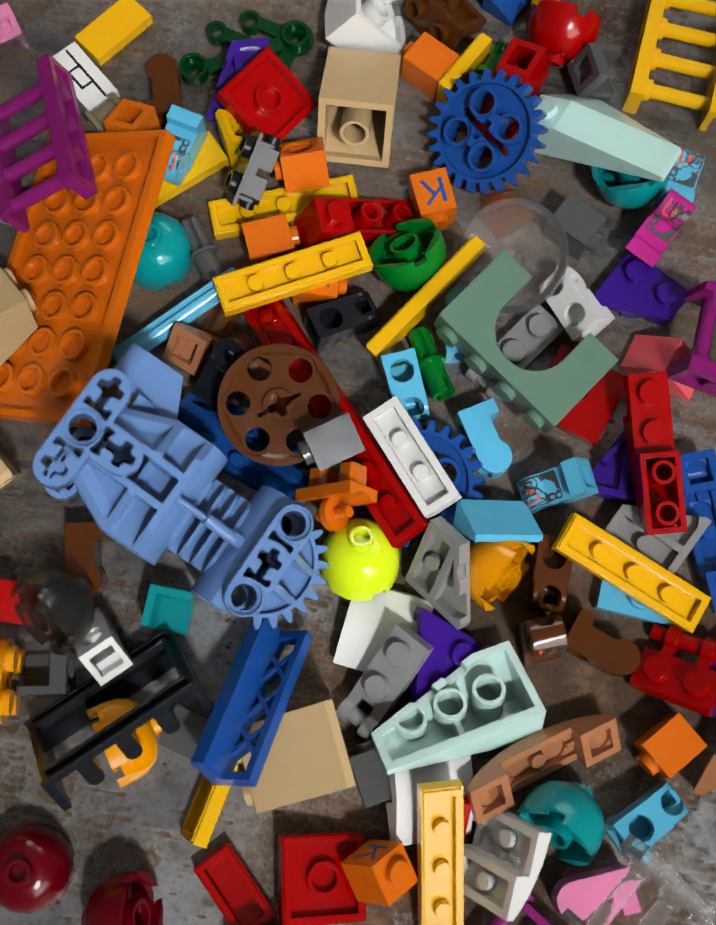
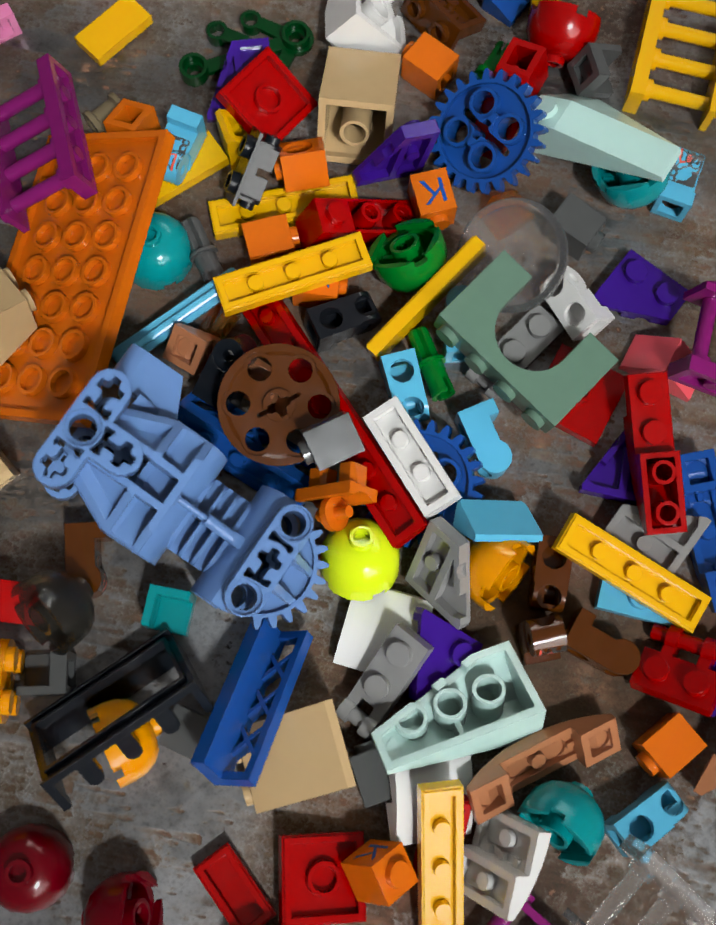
white tile [53,41,120,112] -> none
white leg [70,607,134,686] -> none
reddish brown leg [143,53,184,129] -> none
yellow tile [180,764,239,849] -> none
yellow tile [435,32,493,104] -> none
medium azure leg [516,457,599,513] -> none
bright pink leg [551,863,641,922] -> none
dark pink leg [625,188,696,268] -> none
none -> dark purple wing [352,119,441,187]

